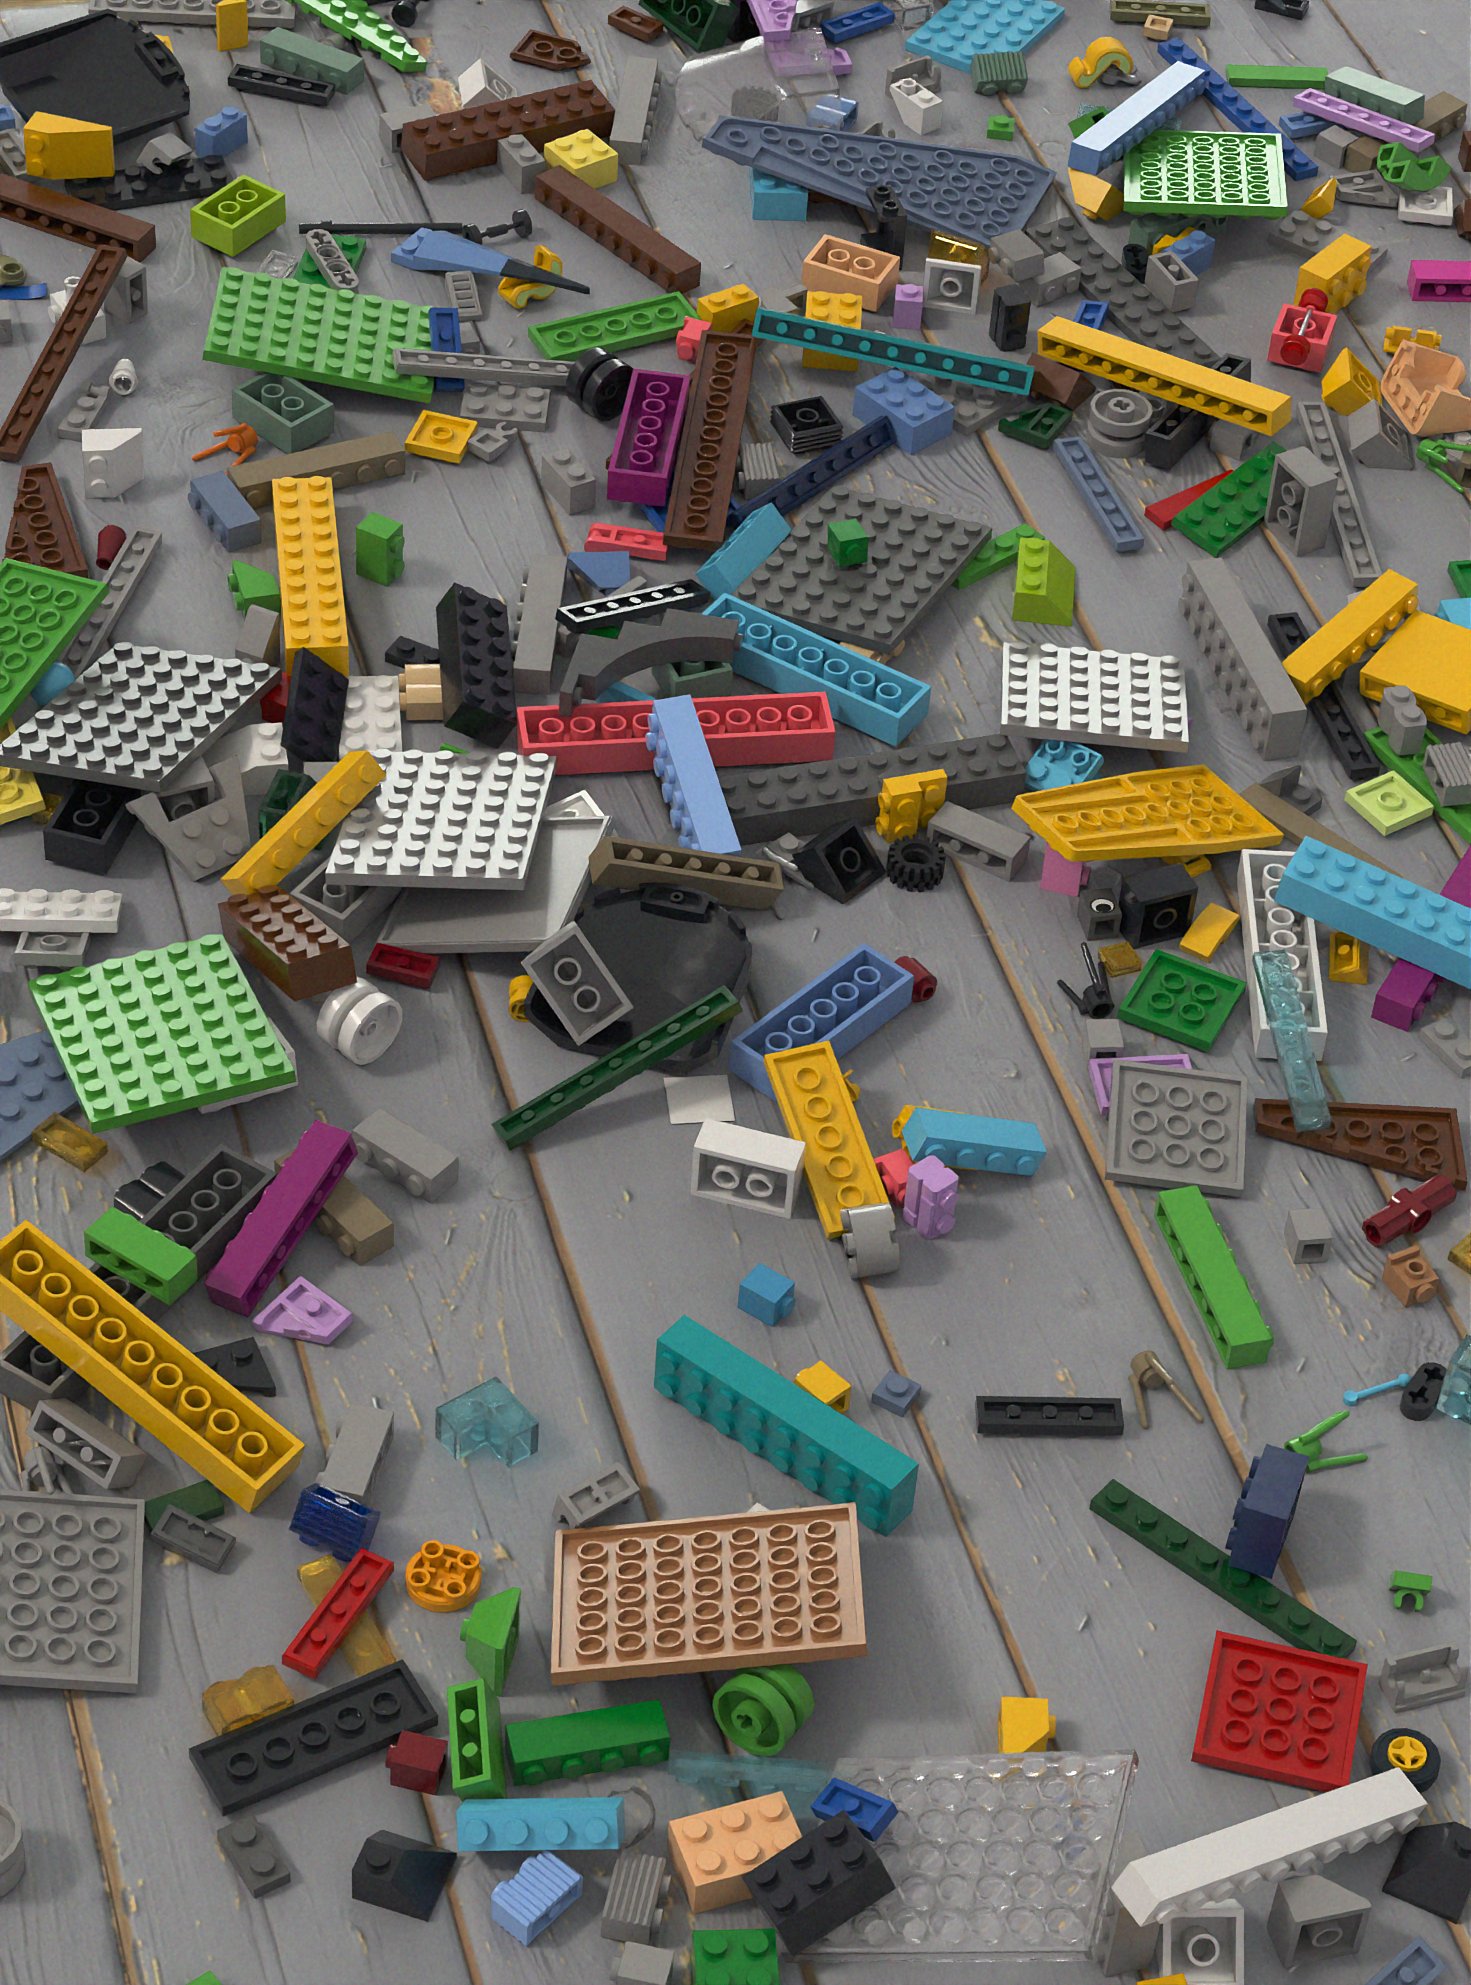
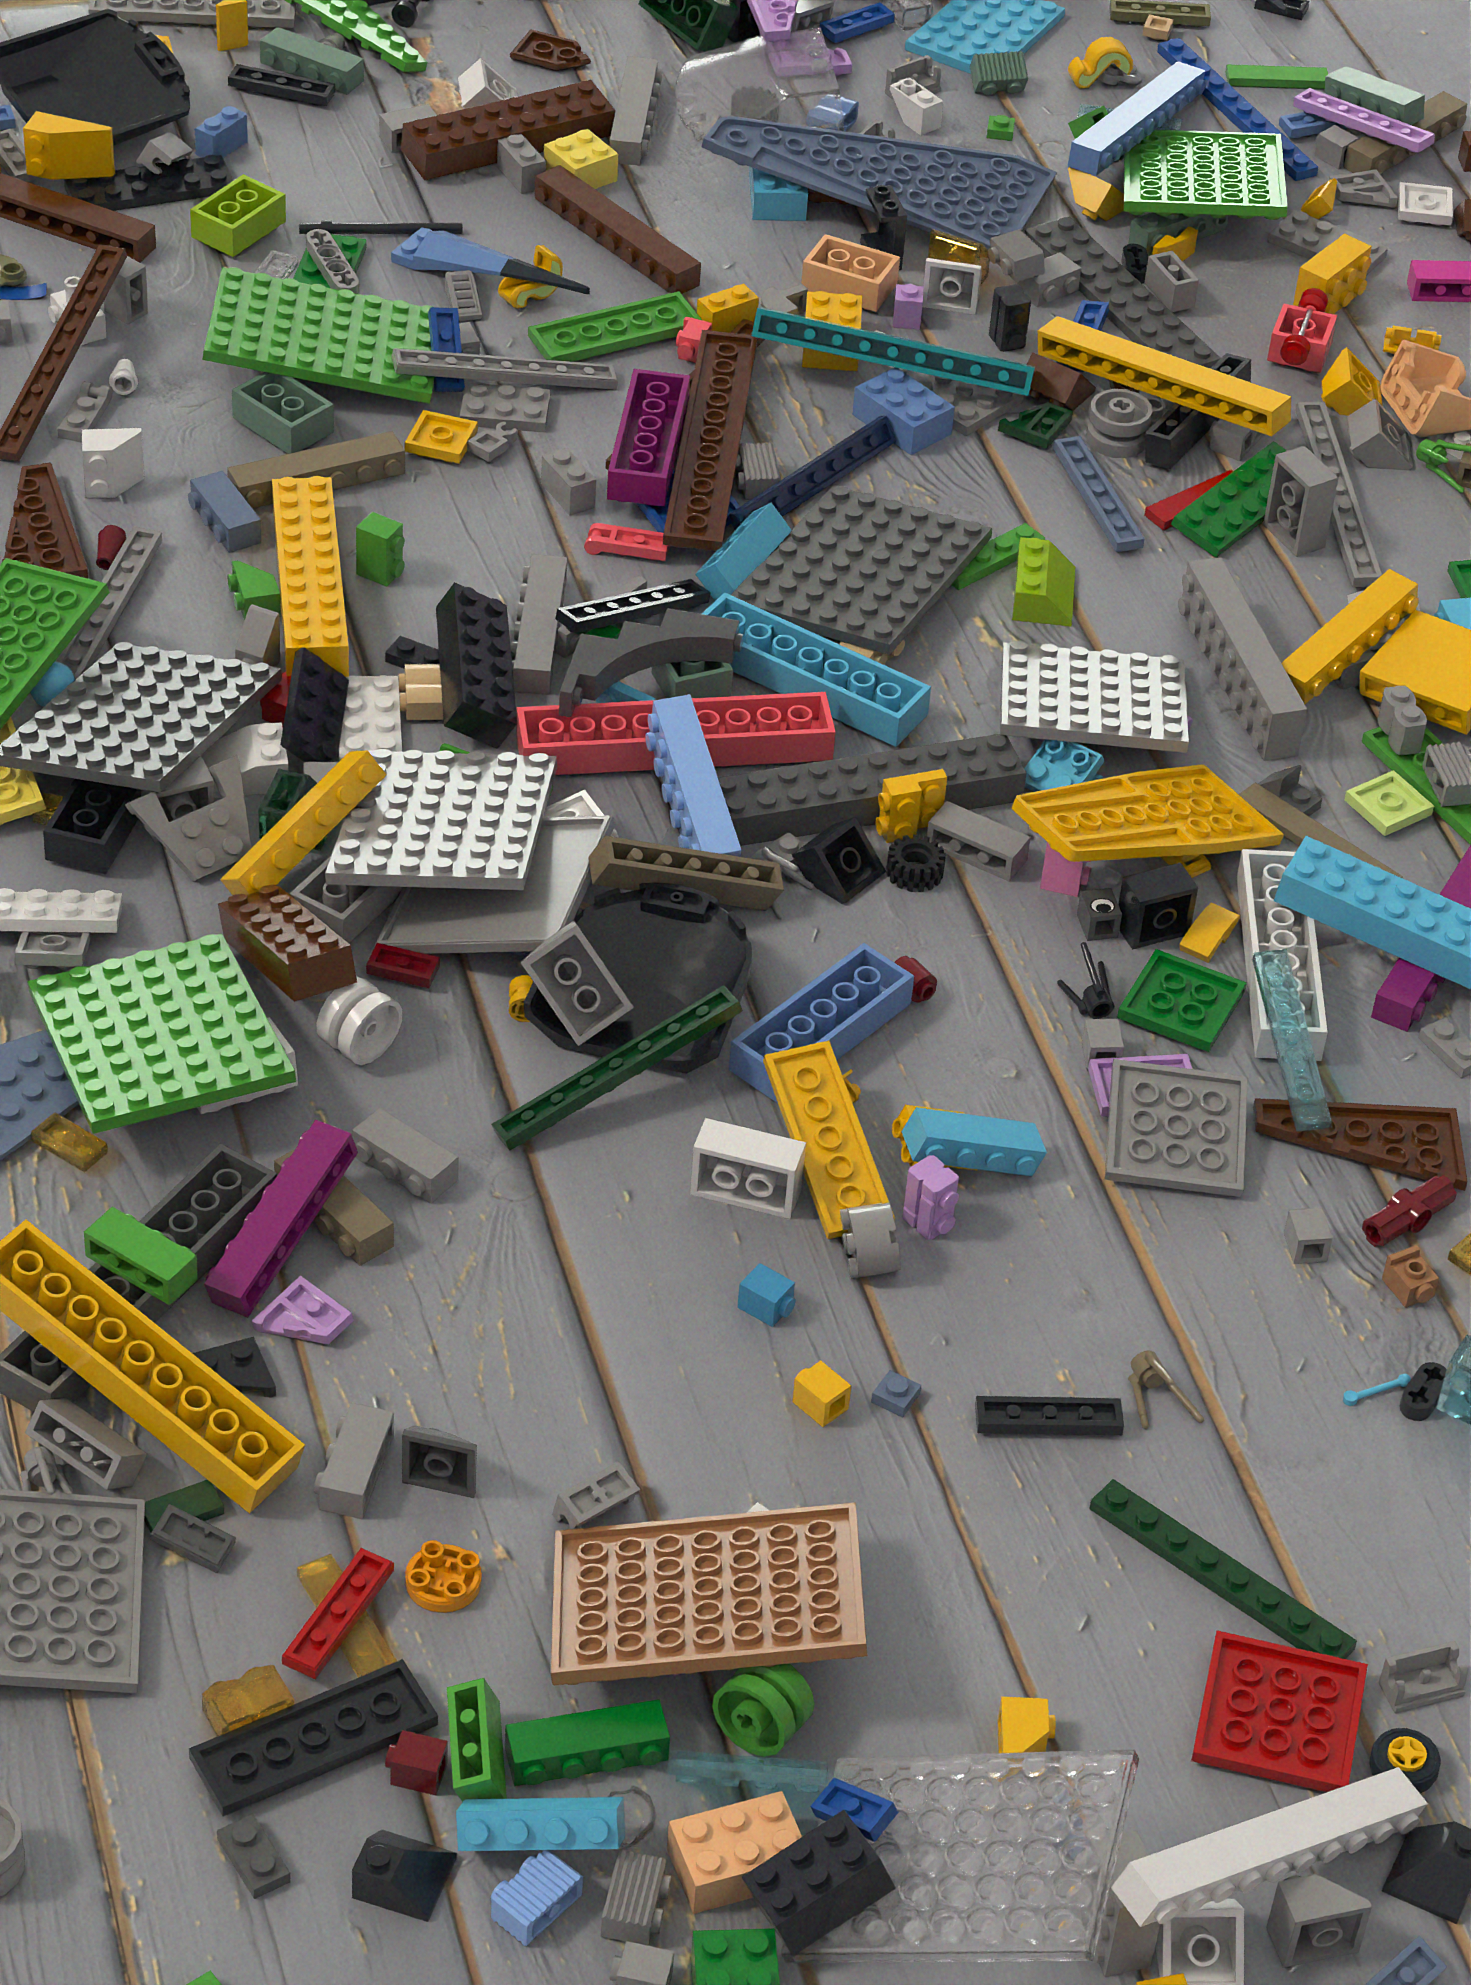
black brick [113,1161,186,1221] -> none
orange plant [192,423,258,477] -> none
clear blue brick [289,1483,381,1562] -> none
clear light blue brick [435,1376,539,1467] -> none
bright green slope [460,1587,521,1697] -> none
black wheel [462,209,532,245] -> none
black wheel [565,347,634,421] -> none
medium blue slope [567,551,630,596] -> none
reddish brown plate [608,5,664,42] -> none
teal brick [654,1314,919,1537] -> none
white sticker [663,1075,735,1124] -> none
black brick [770,396,844,454] -> none
green brick [827,518,868,567] -> none
coral brick [873,1149,914,1208] -> none
clear yellow tile [1097,941,1142,978] -> none
bright green brick [1154,1185,1274,1369] -> none
medium blue brick [1161,230,1215,276] -> none
dark blue brick [1225,1444,1309,1579] -> none
black plate [1267,612,1380,779] -> none
bright green plant [1284,1410,1368,1473] -> none
yellow slope [1329,931,1369,984] -> none
bright green brick [1377,142,1451,191] -> none
bright green tile [1389,1570,1433,1612] -> none
none -> dark grey slope [402,1425,477,1498]

